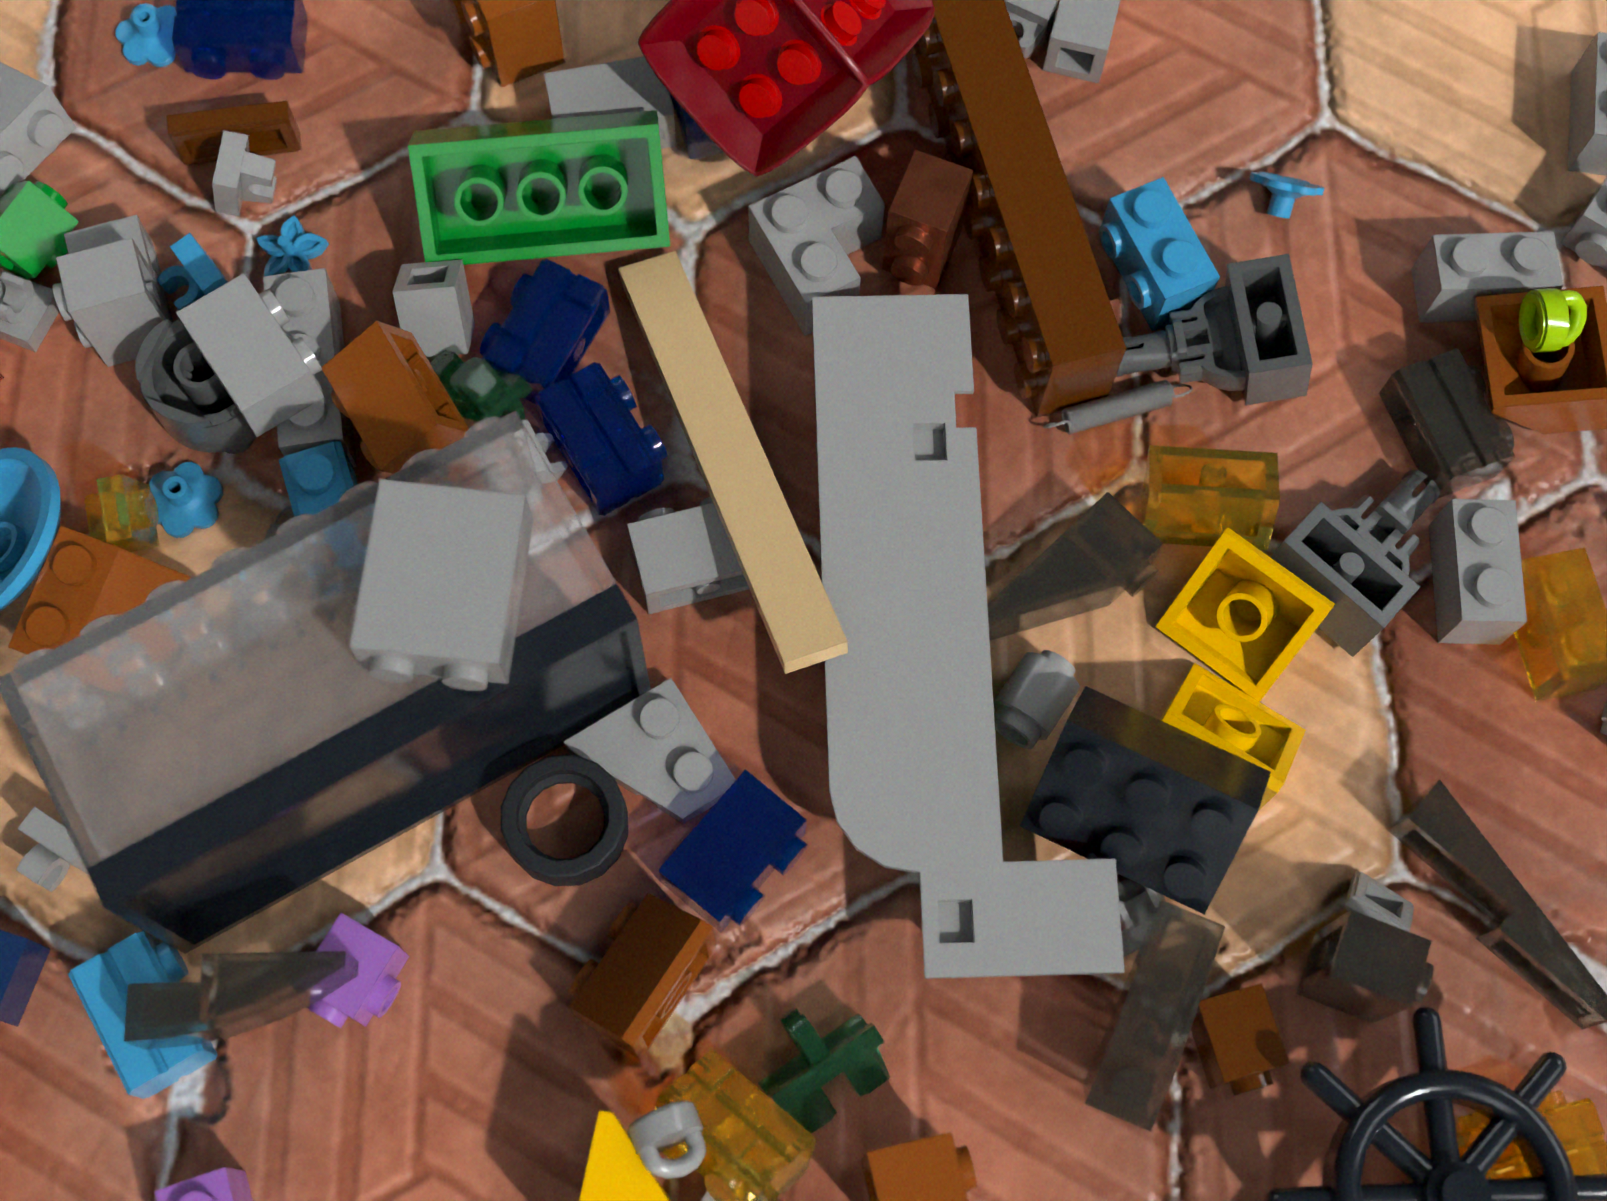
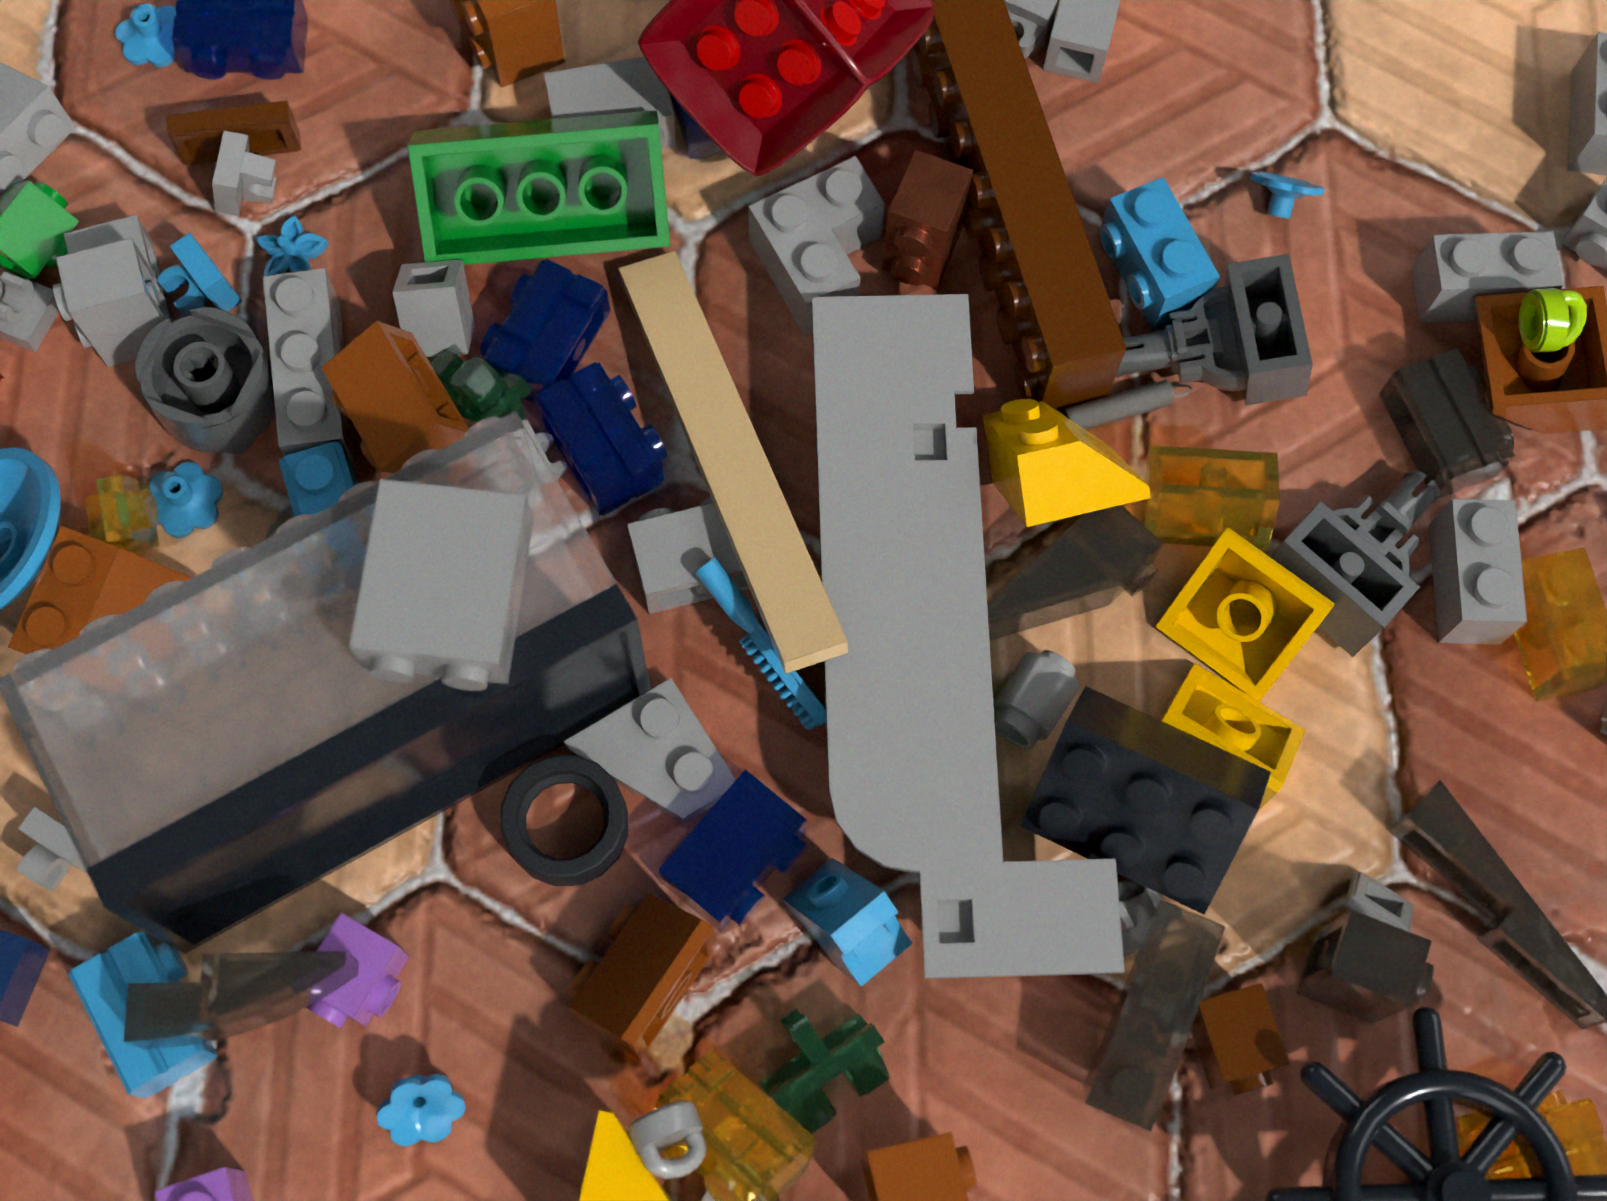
light grey brick [176,273,324,437] -> none
none -> dark azure plant [376,1074,466,1146]
none -> dark azure piece [694,556,827,730]
none -> dark azure brick [782,858,913,987]
none -> yellow slope [983,399,1151,527]

